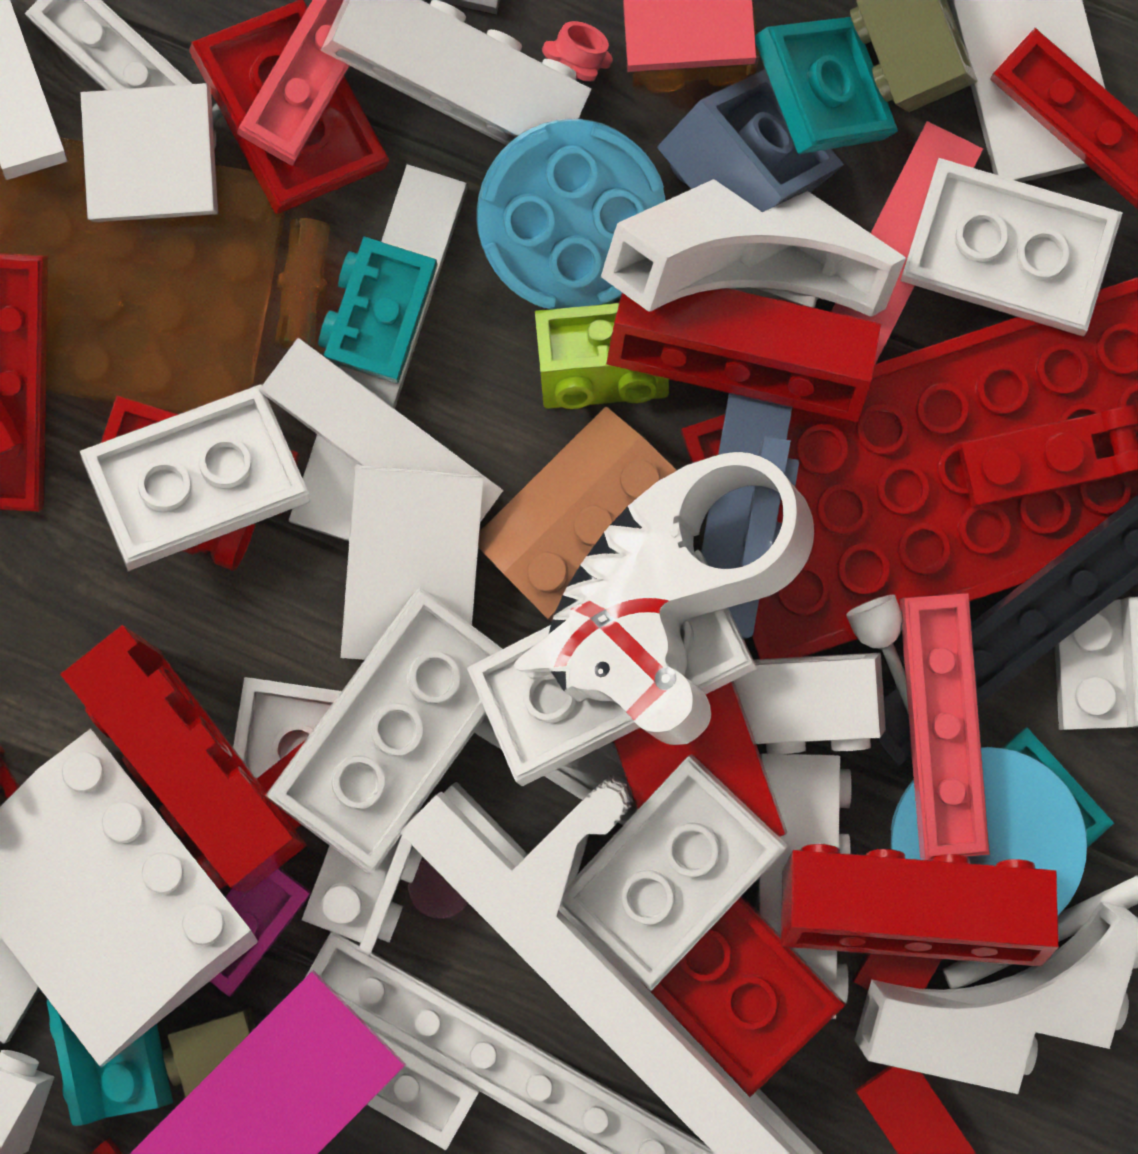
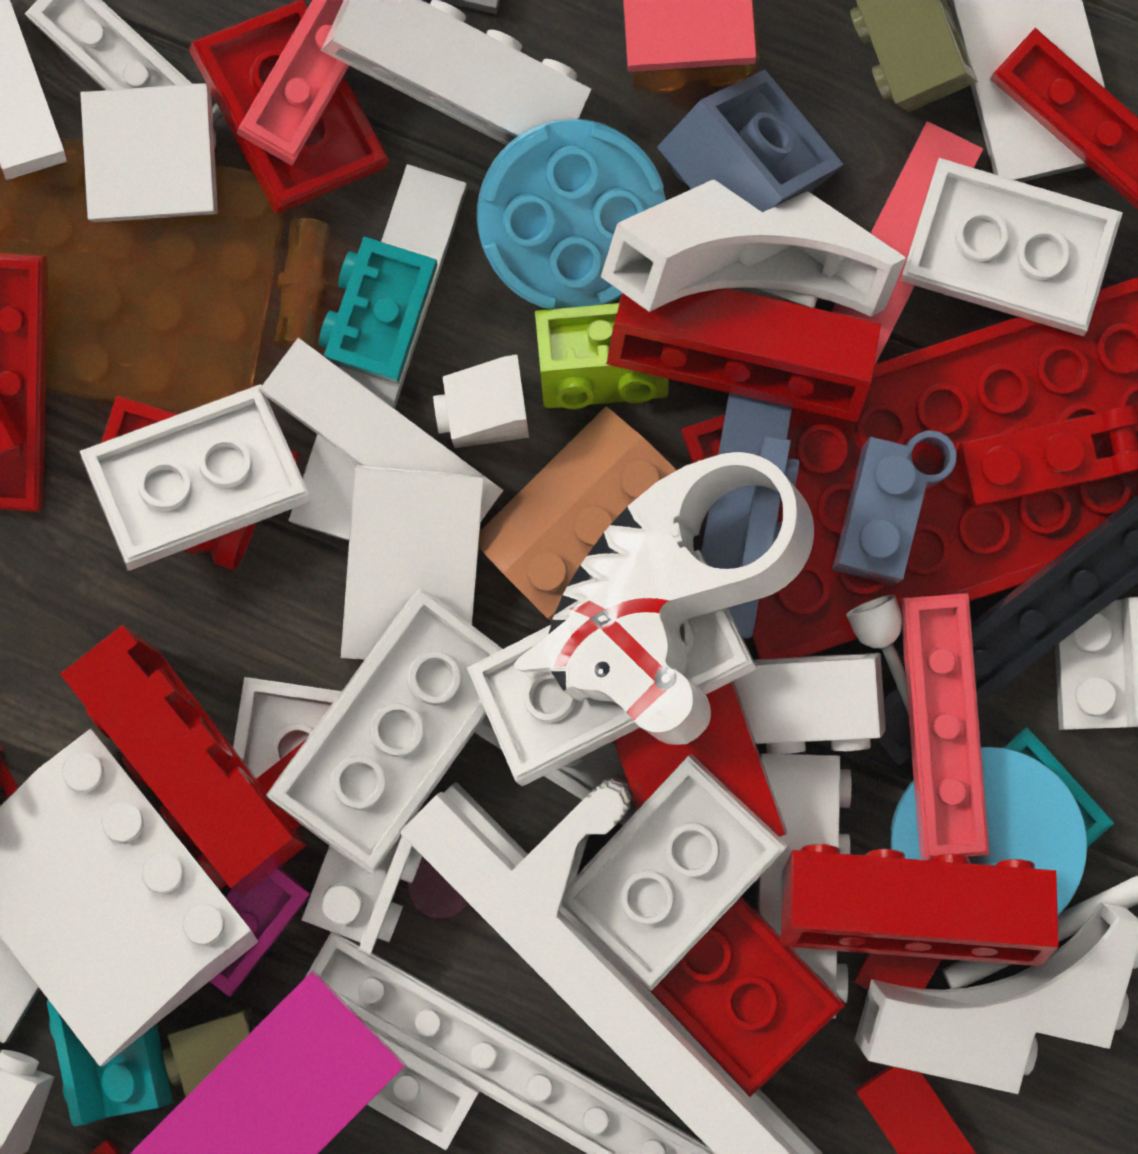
coral plate [542,21,613,81] -> none
teal tile [755,17,898,154] -> none
none -> white slope [433,355,529,448]
none -> sand blue hinge [832,431,956,586]

